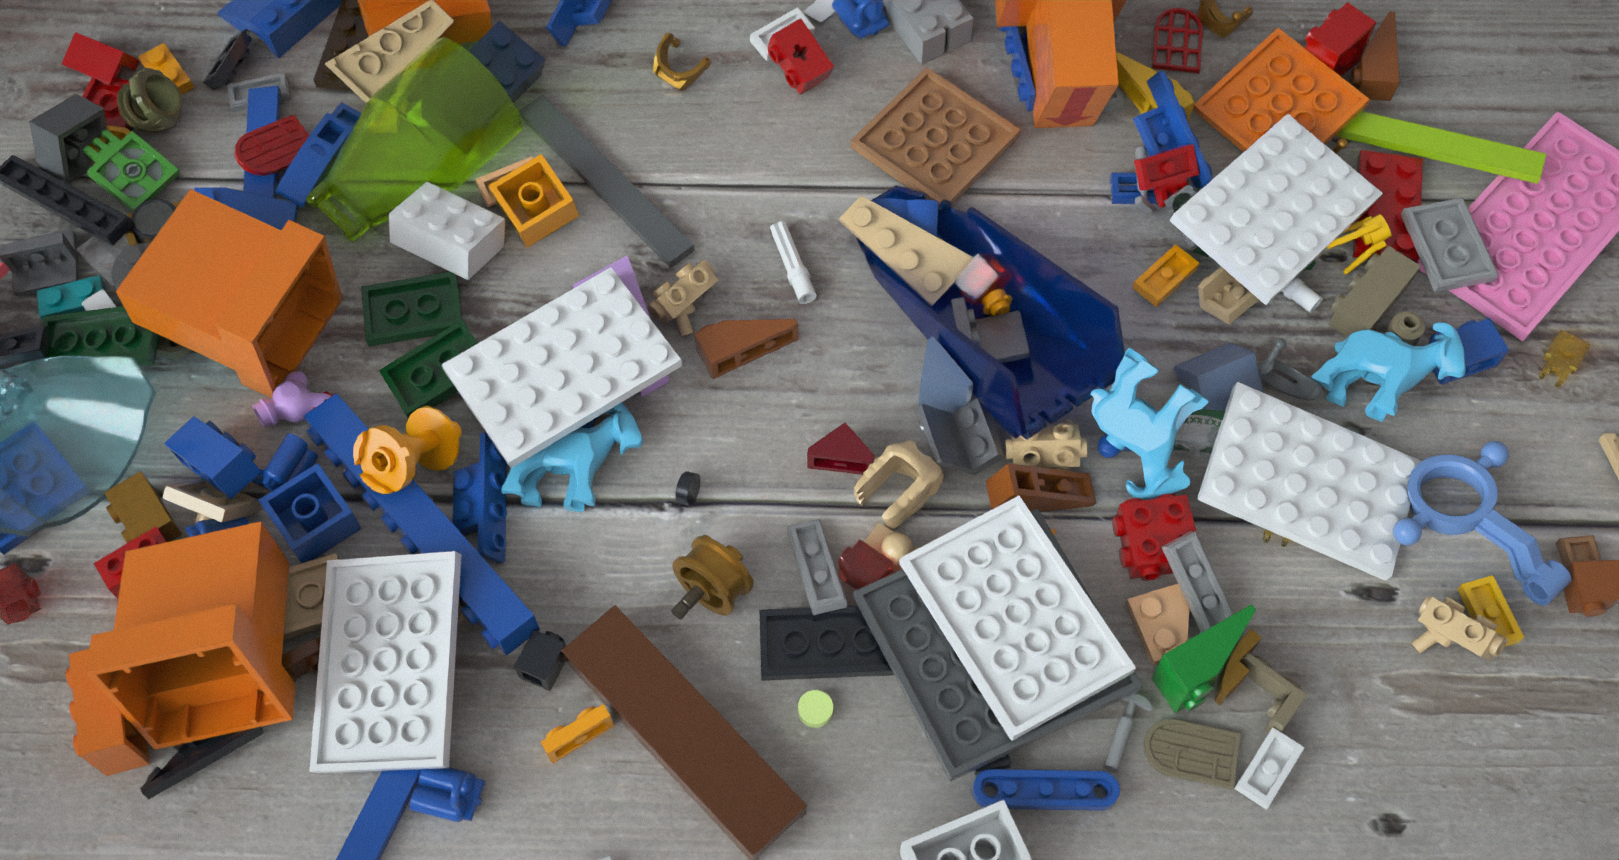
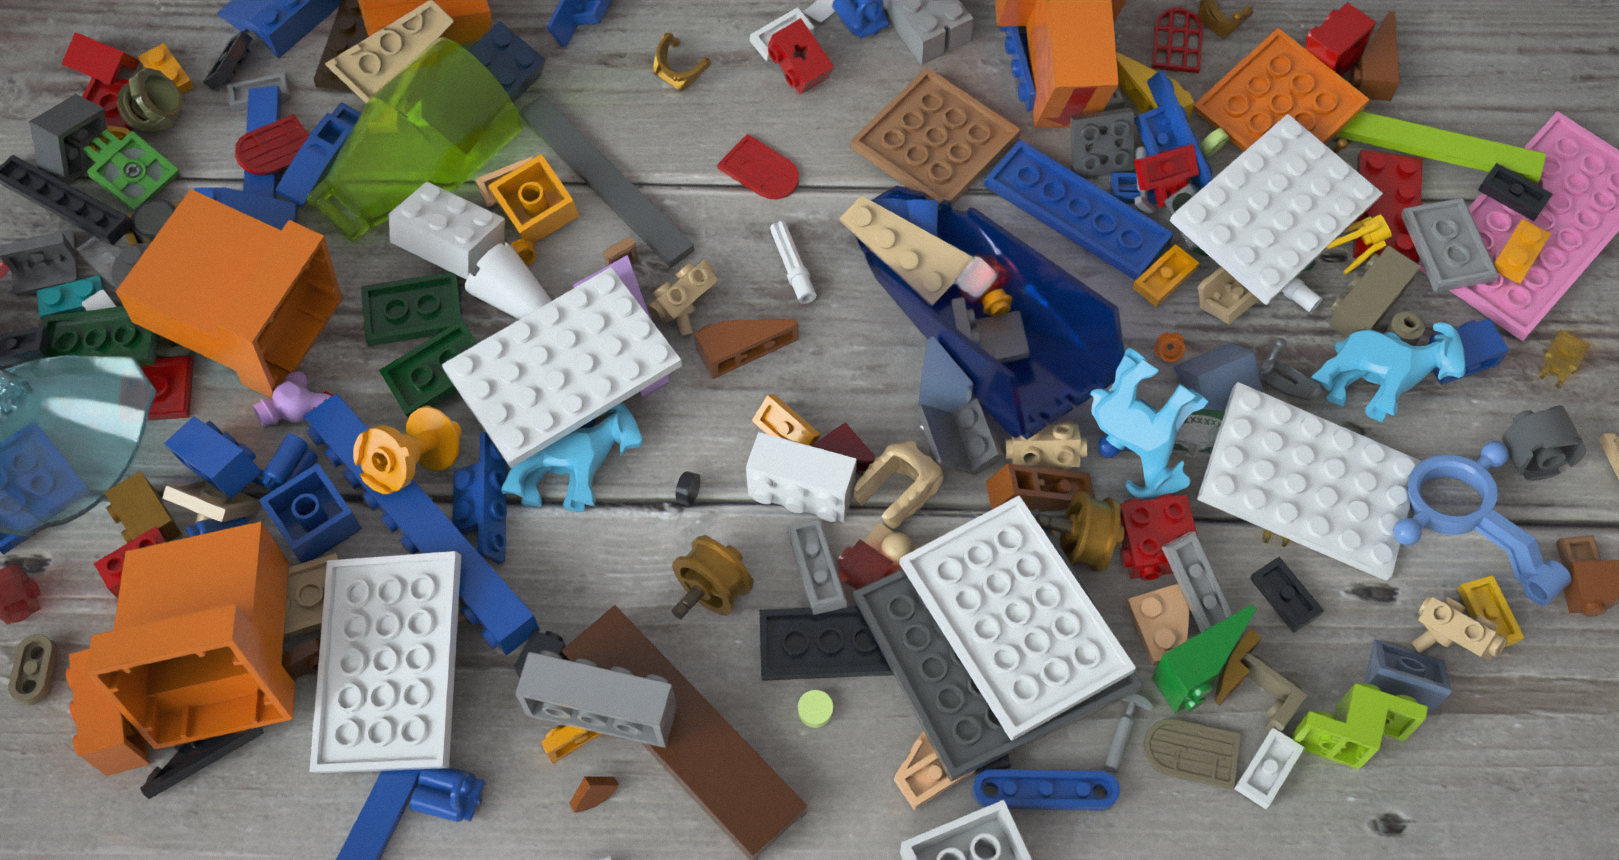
none -> dark tan plate [8,634,57,706]
none -> red tile [120,356,194,423]
none -> white cone [464,242,552,320]
none -> light orange plate [510,239,536,267]
none -> light grey brick [515,651,677,748]
none -> dark orange tile [569,776,619,812]
none -> medium nougat tile [603,236,638,267]
none -> red window [717,134,799,200]
none -> white brick [746,432,857,523]
none -> light orange plate [752,394,821,446]
none -> light nougat wing [894,730,975,811]
none -> blue plate [984,139,1174,280]
none -> pearl gold wheel [1036,491,1124,572]
none -> dark grey plate [1070,108,1134,177]
none -> orange plate [1154,332,1186,363]
none -> yellowish green tile [1199,128,1229,157]
none -> black plate [1250,556,1324,633]
none -> lime bracket [1291,683,1428,770]
none -> sand blue slope [1365,639,1452,712]
none -> black plate [1478,163,1553,221]
none -> light orange plate [1494,219,1551,284]
none -> dark grey brick [1502,405,1586,481]

